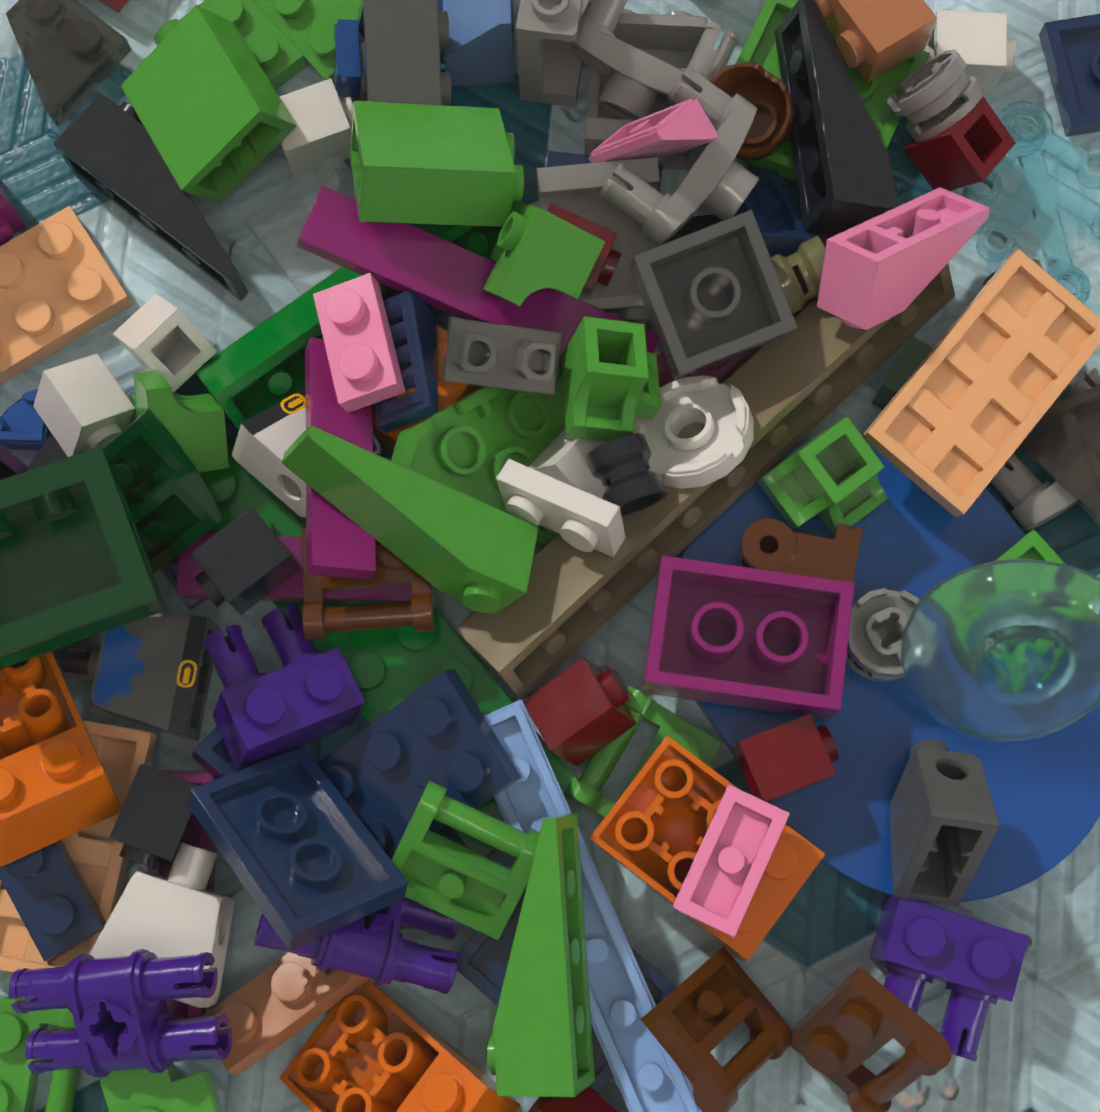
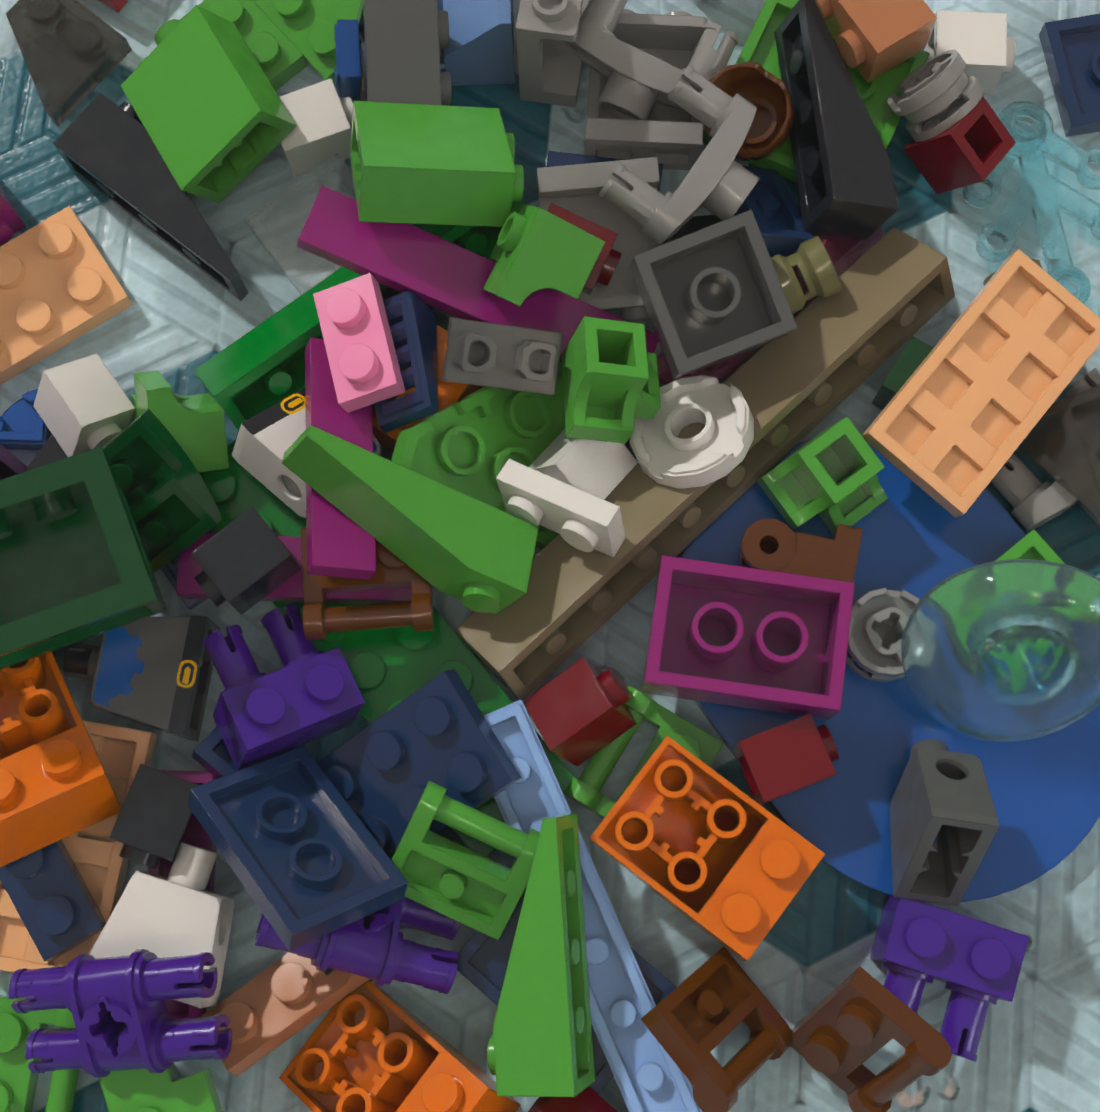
white brick [113,294,217,392] -> none
black wheel [586,433,668,516] -> none
bright pink slope [588,98,718,163] -> none
bright pink plate [672,784,790,938] -> none
bright pink slope [817,187,990,330] -> none

